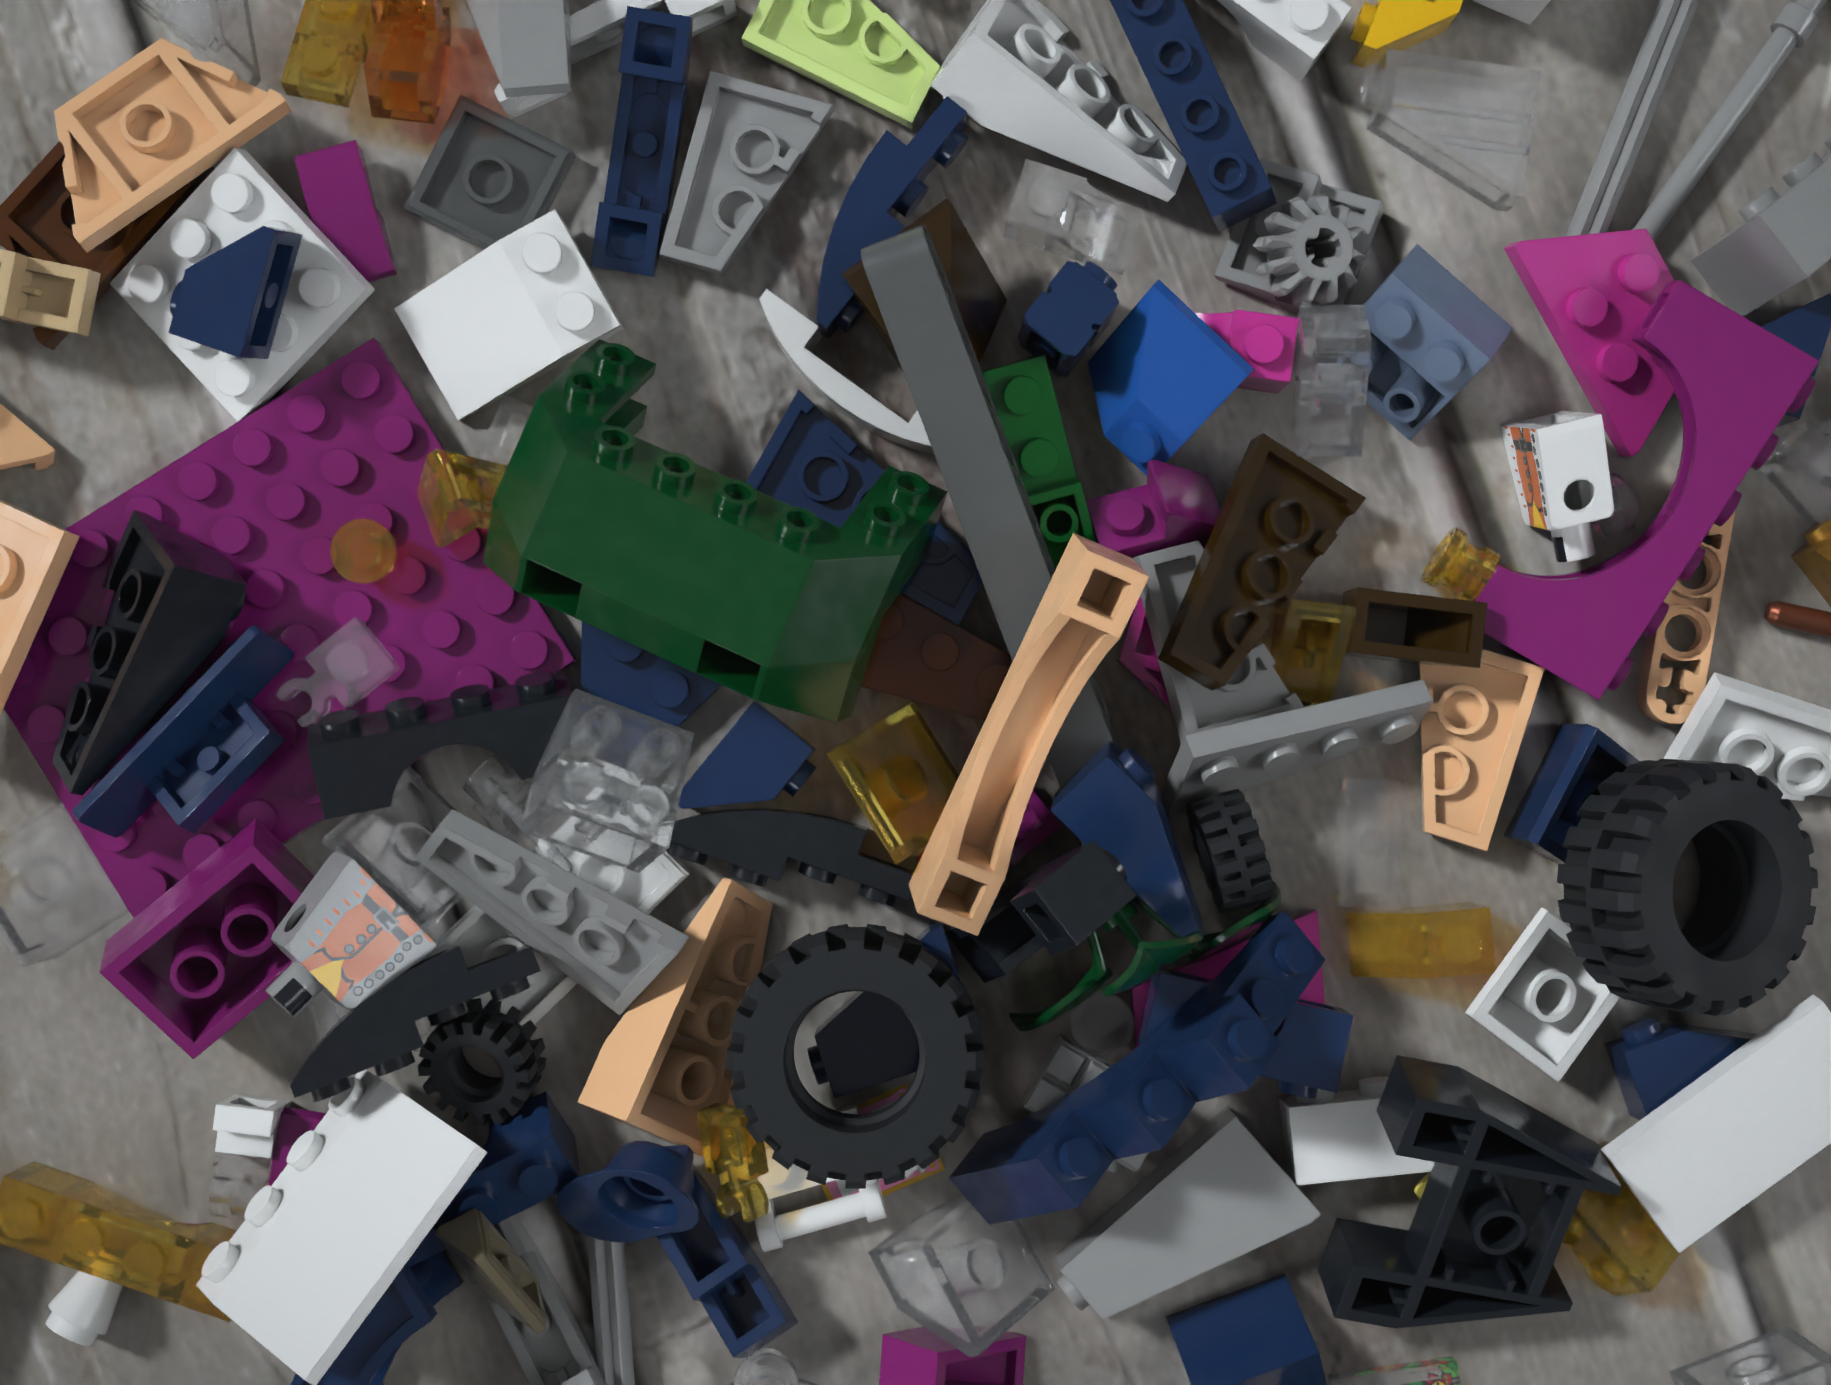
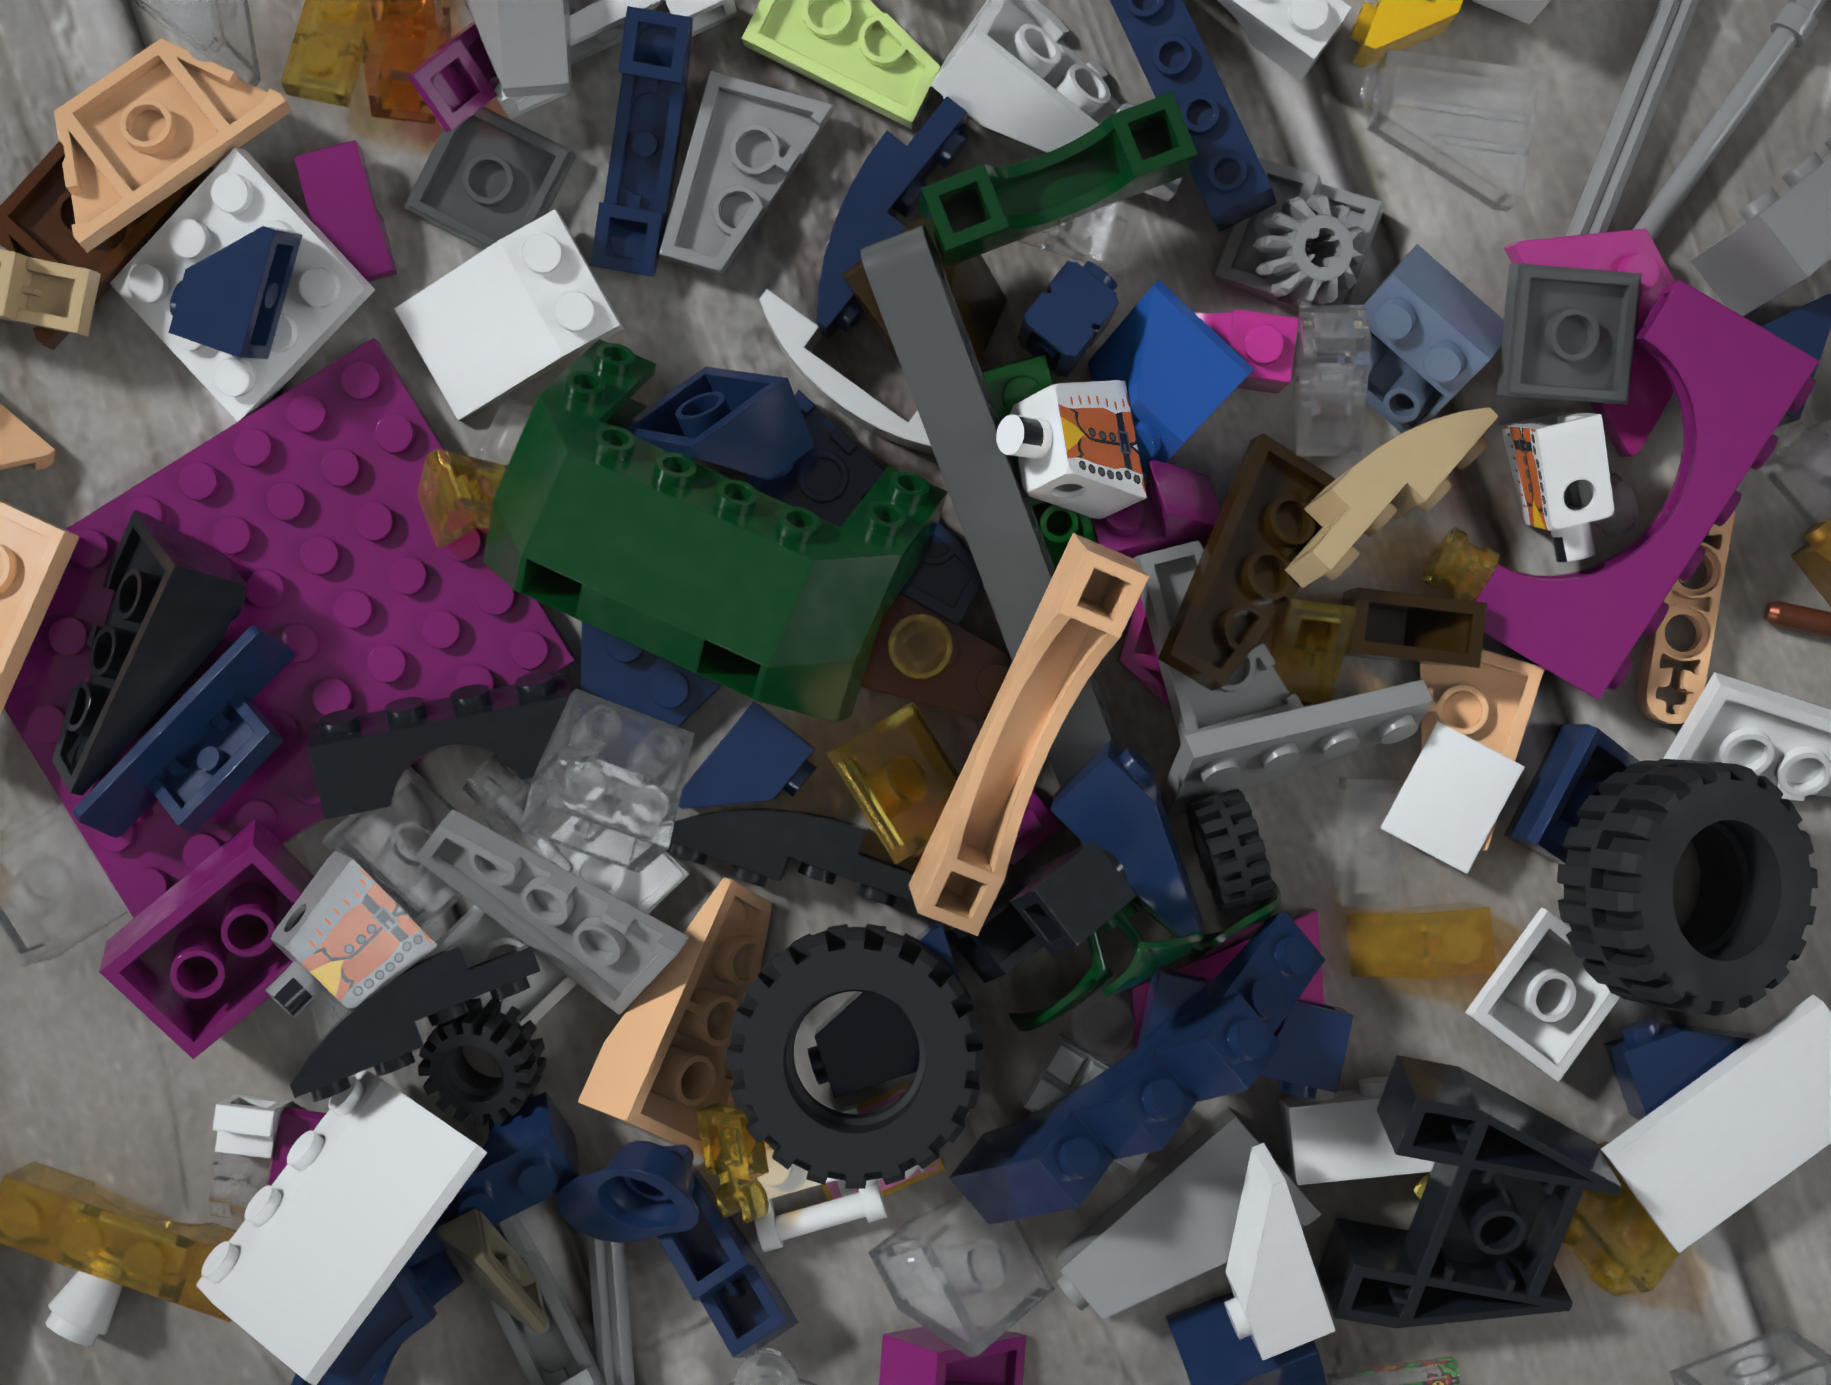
clear plate [276,617,401,727] -> none
clear yellow plate [330,519,397,584] -> none
none -> magenta slope [407,21,499,133]
none -> dark blue slope [622,367,814,481]
none -> clear yellow wheel [888,613,953,681]
none -> dark green arch [919,91,1198,269]
none -> white torso [996,380,1147,519]
none -> white slope [1224,1143,1335,1360]
none -> tan slope [1285,407,1499,588]
none -> white sticker [1380,722,1525,874]
none -> dark grey tile [1496,263,1642,405]

